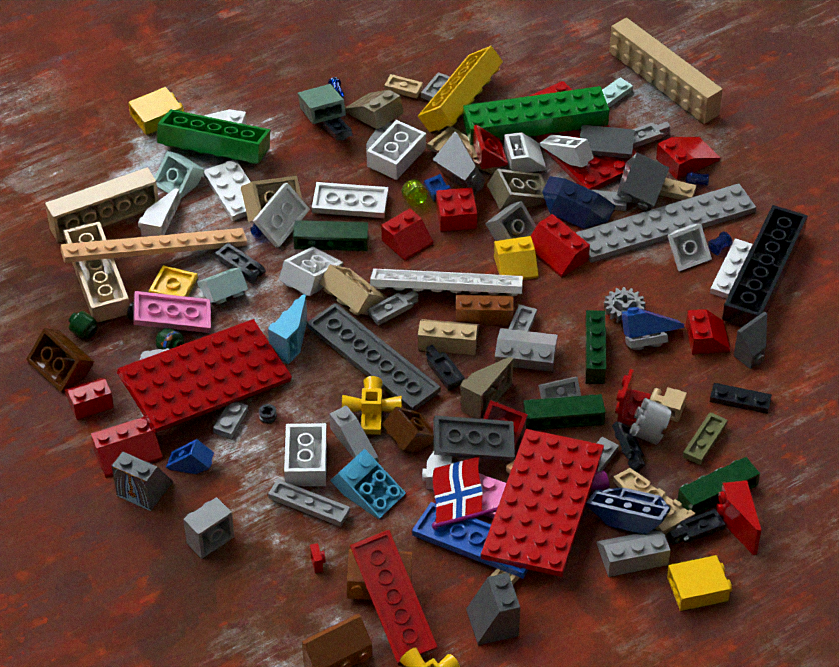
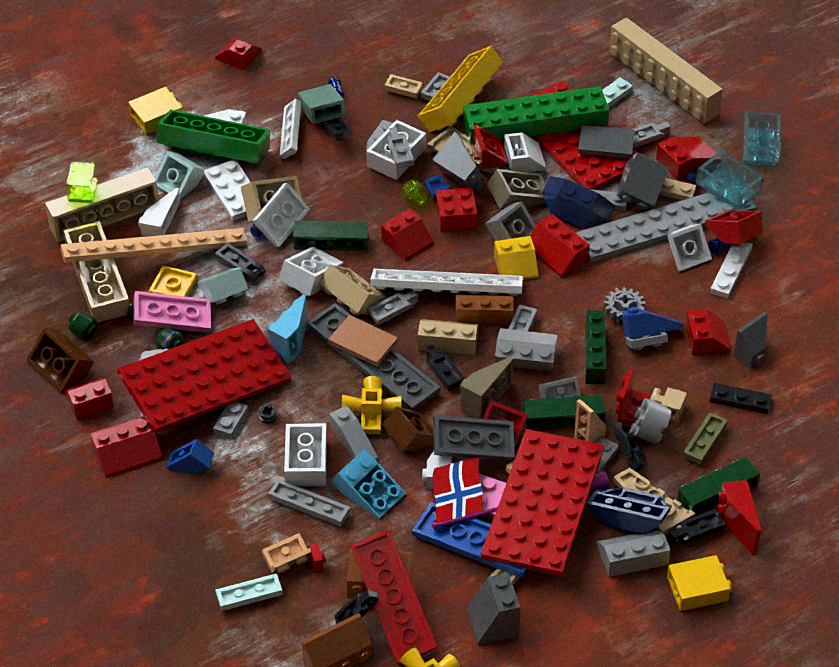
dark grey slope [112,452,173,511] -> none
light grey brick [183,497,235,559] -> none
white plate [312,182,388,218] -> none
dark tan slope [345,90,404,129] -> none
white slope [540,134,594,167] -> none
black brick [722,205,808,327] -> none
none -> clear neon green piece [66,162,98,203]
none -> red slope [215,37,262,70]
none -> light aqua plate [216,573,283,611]
none -> light nougat bracket [261,533,311,574]
none -> white plate [280,99,301,159]
none -> nougat tile [328,315,398,367]
none -> black hinge [334,589,379,624]
none -> light grey hinge [387,127,414,169]
none -> light nougat slope [574,399,606,443]
none -> clear light blue brick [696,150,764,211]
none -> red slope [705,210,763,246]
none -> clear light blue brick [742,112,781,167]

